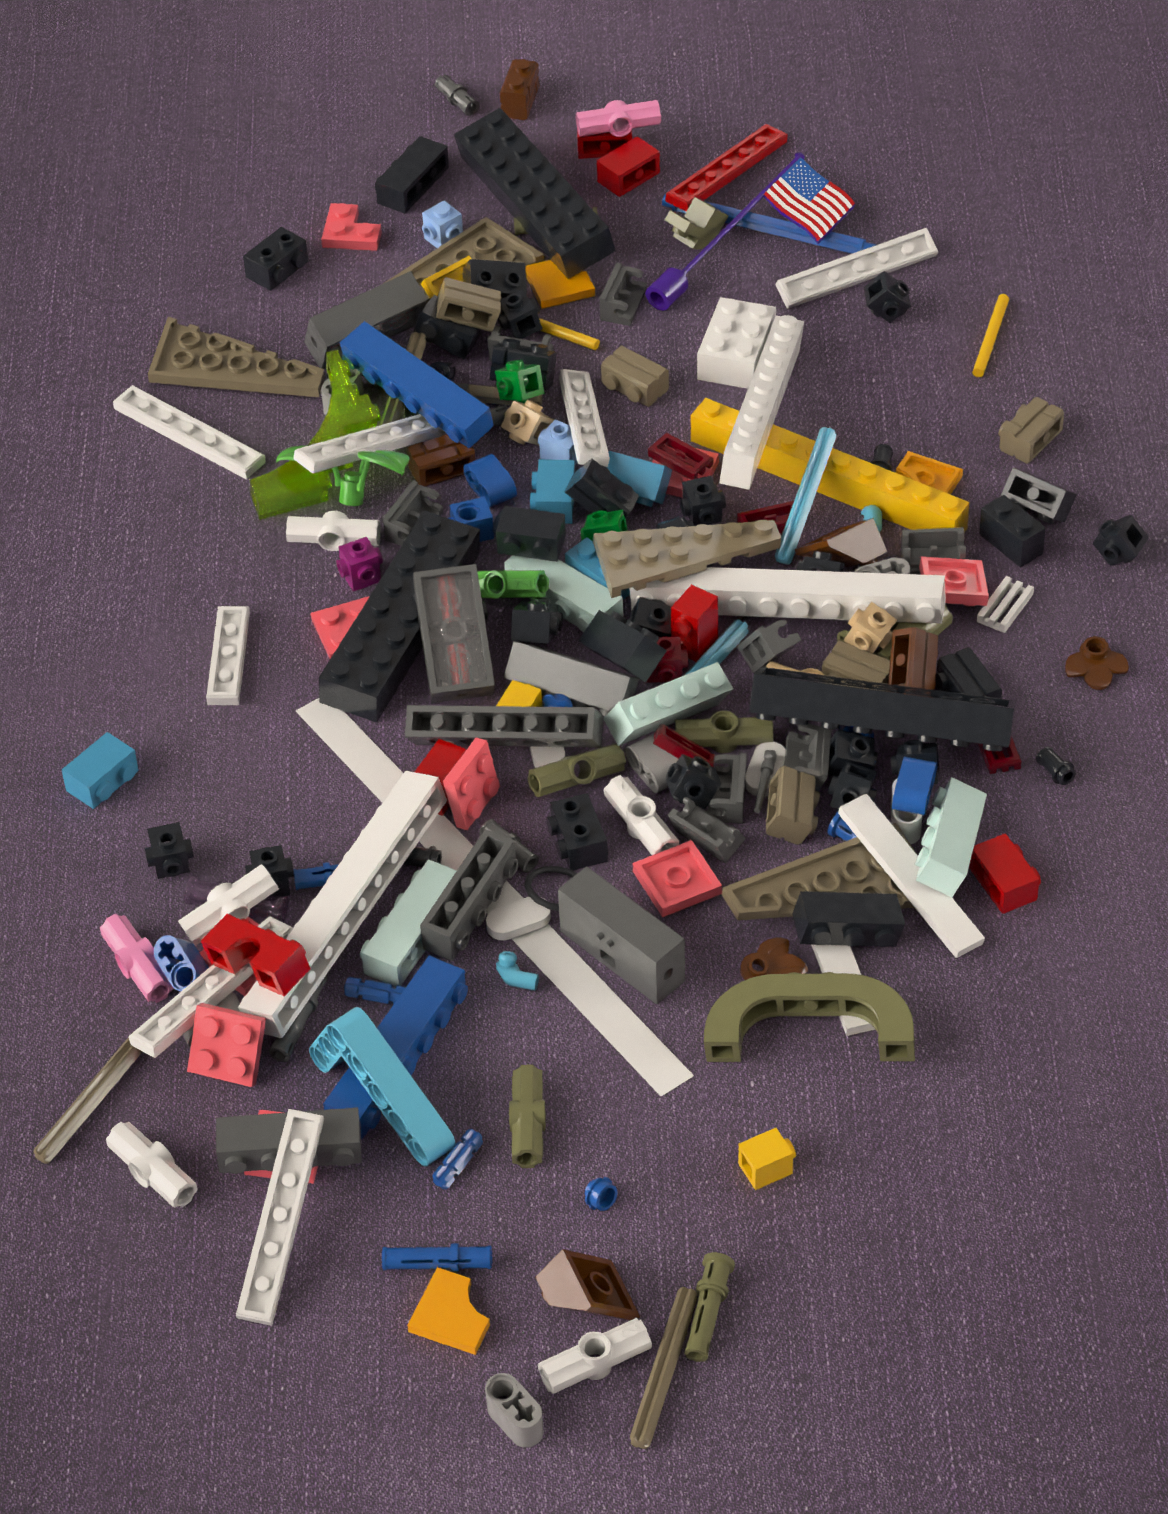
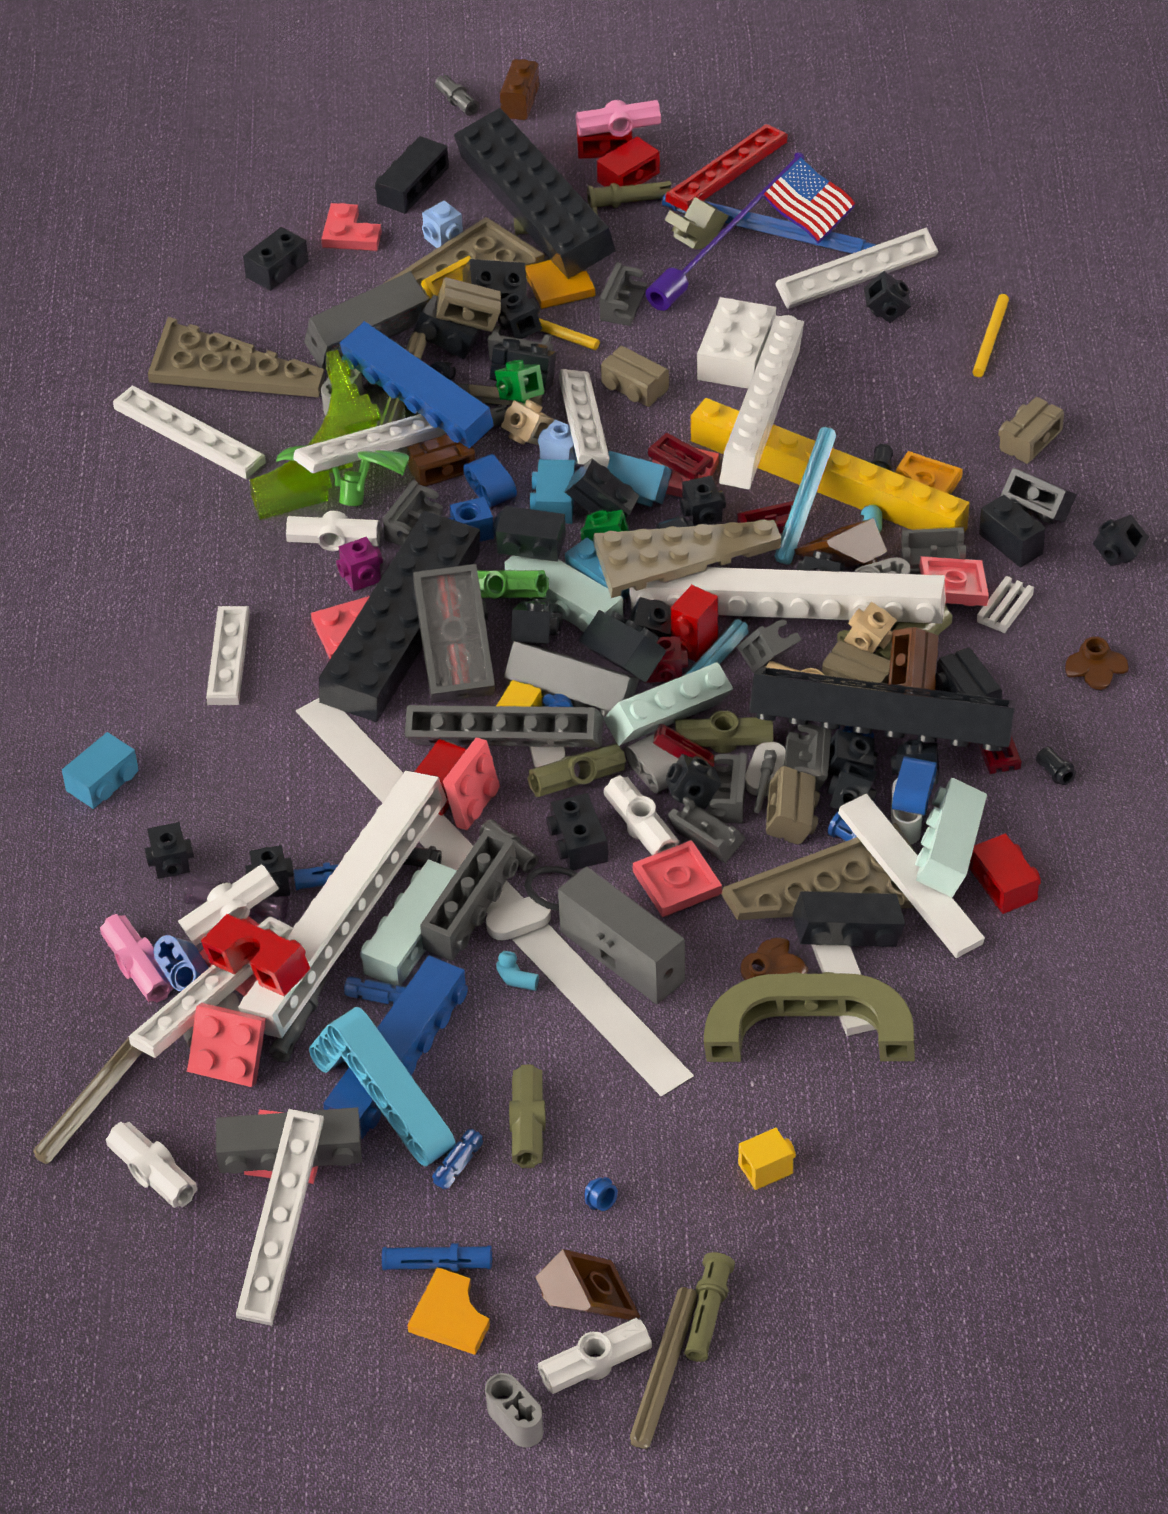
none -> olive pin [587,180,672,208]

